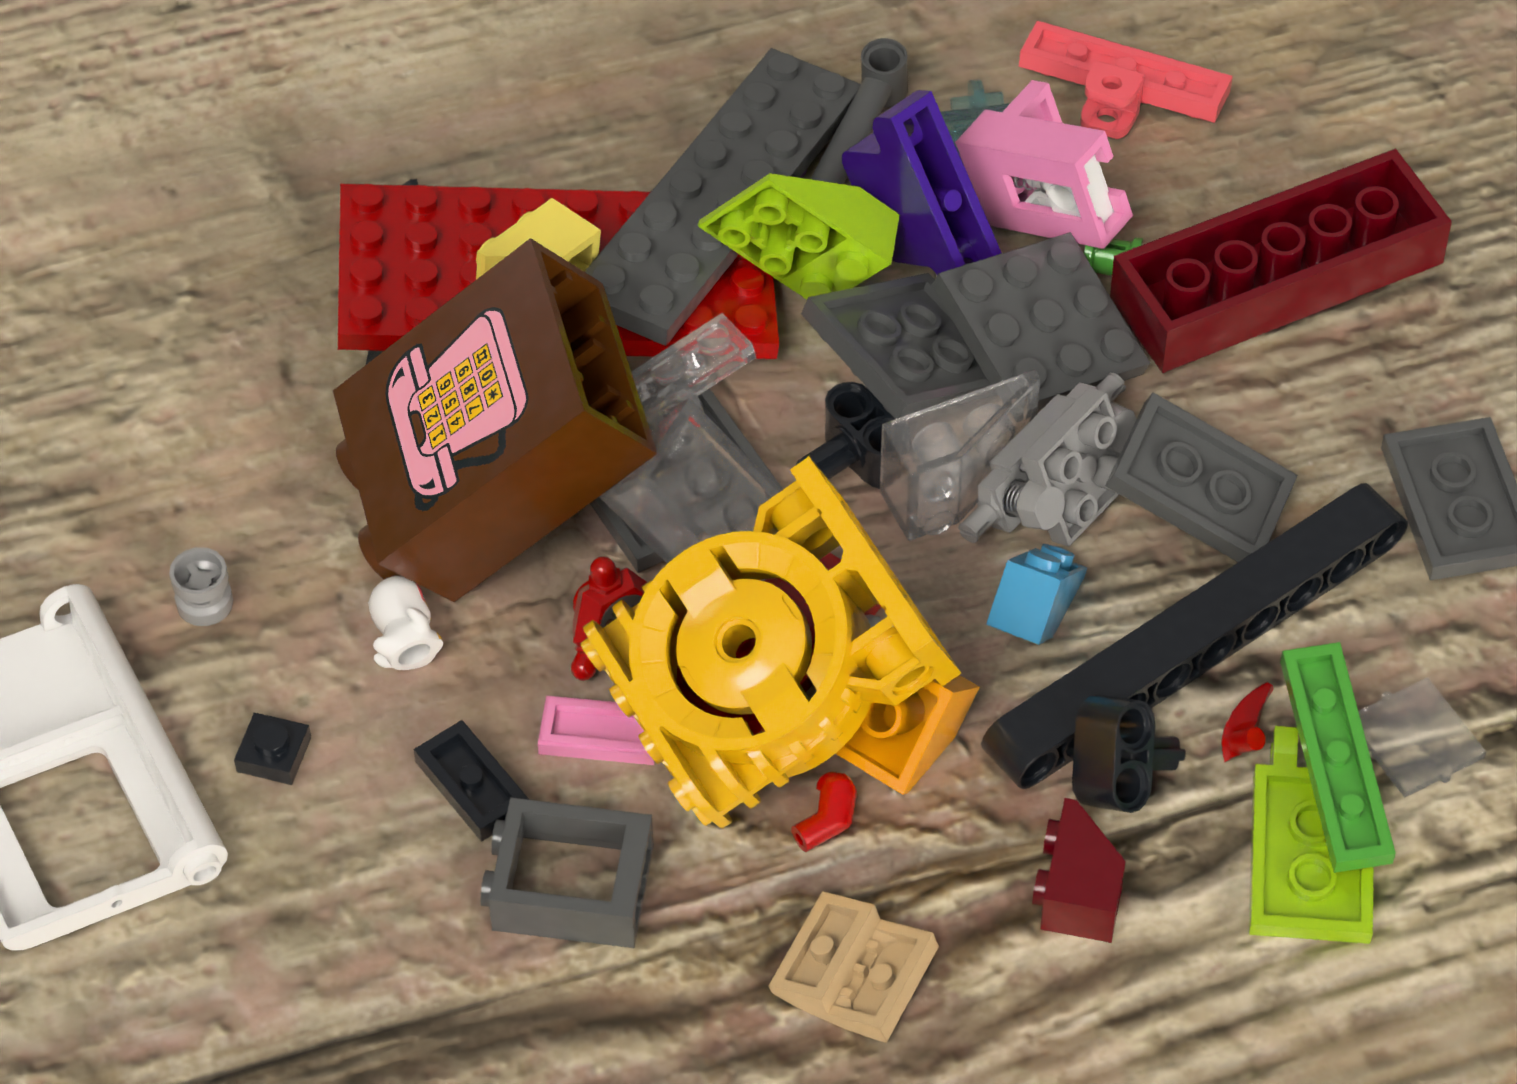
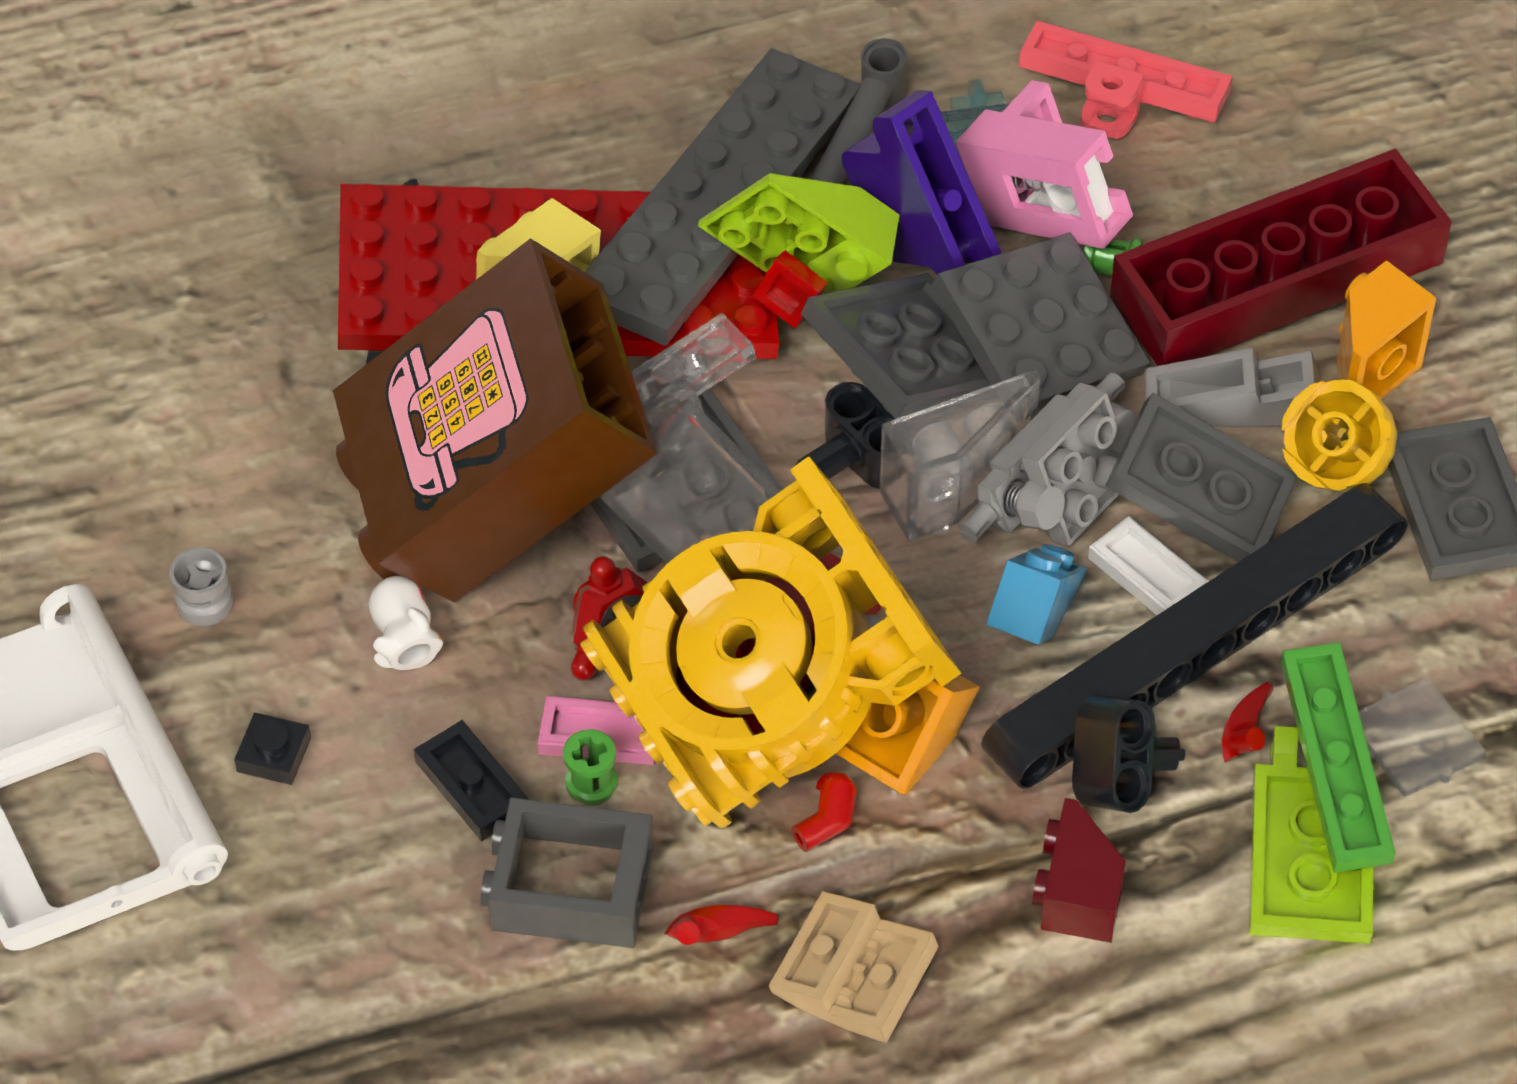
none -> bright green bush [563,729,618,806]
none -> red bar [664,905,778,945]
none -> red plate [752,250,828,329]
none -> white tile [1088,516,1209,615]
none -> light grey slope [1145,348,1321,427]
none -> yellow cylinder [1281,379,1397,492]
none -> light orange slope [1337,260,1436,399]

